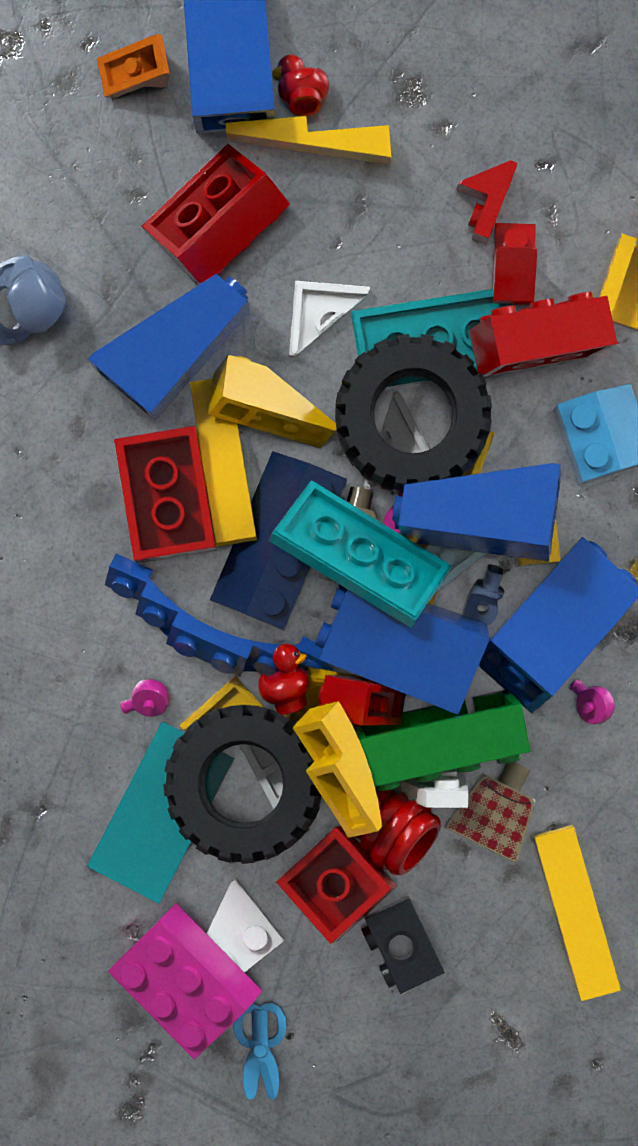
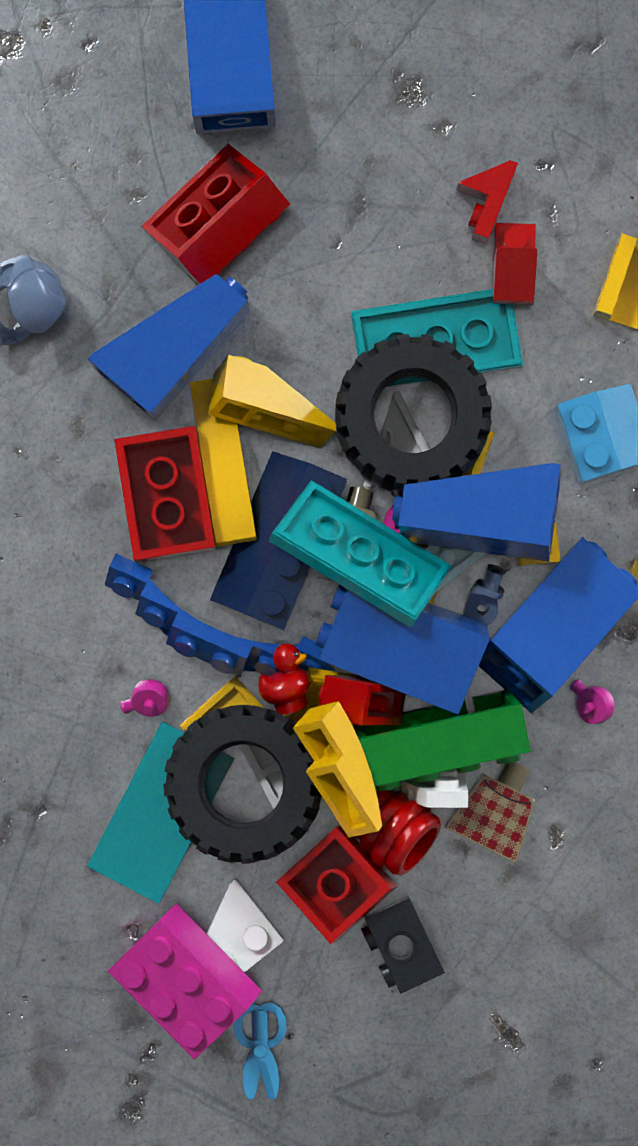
orange slope [97,34,170,98] -> none
yellow slope [225,116,392,165] -> none
red animal [272,54,329,116] -> none
white tile [289,281,370,357] -> none
red brick [469,291,618,377] -> none
yellow slope [534,825,621,1001] -> none

